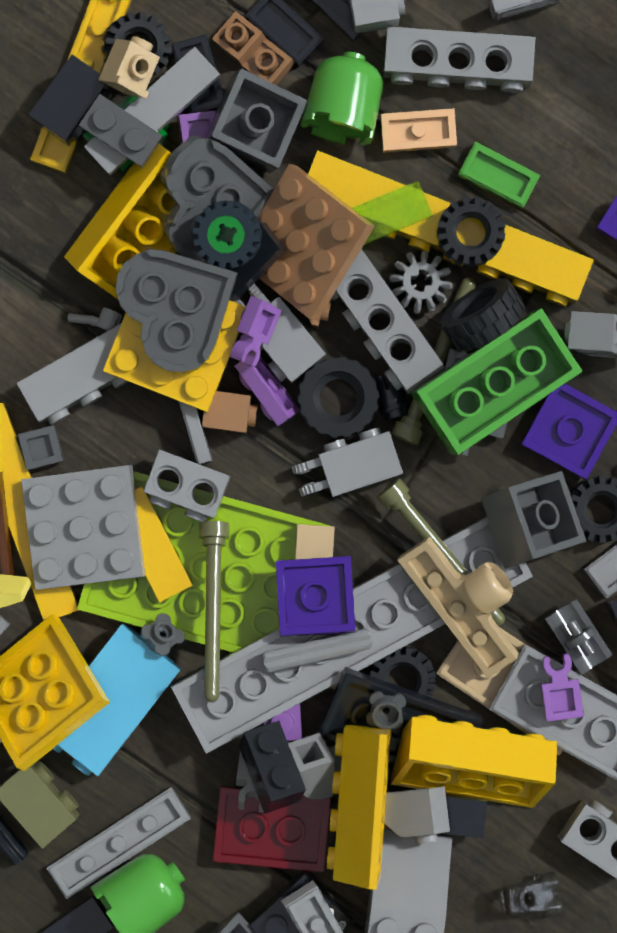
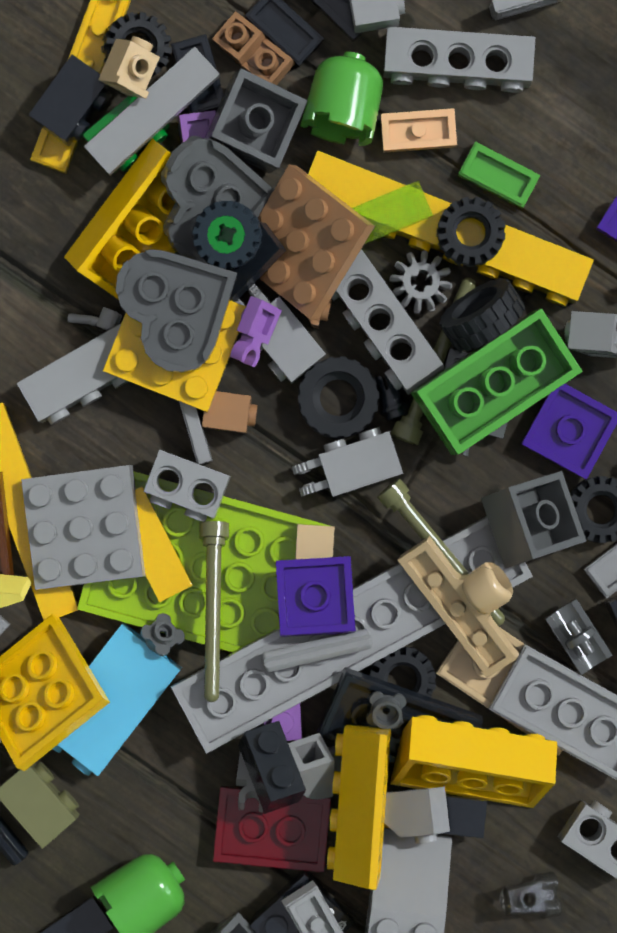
dark grey plate [18,425,64,470] -> none
light grey tile [47,786,191,899] -> none
dark grey plate [79,94,163,169] -> none
medium lavender plate [234,355,300,426] -> none
medium lavender plate [540,653,584,722] -> none

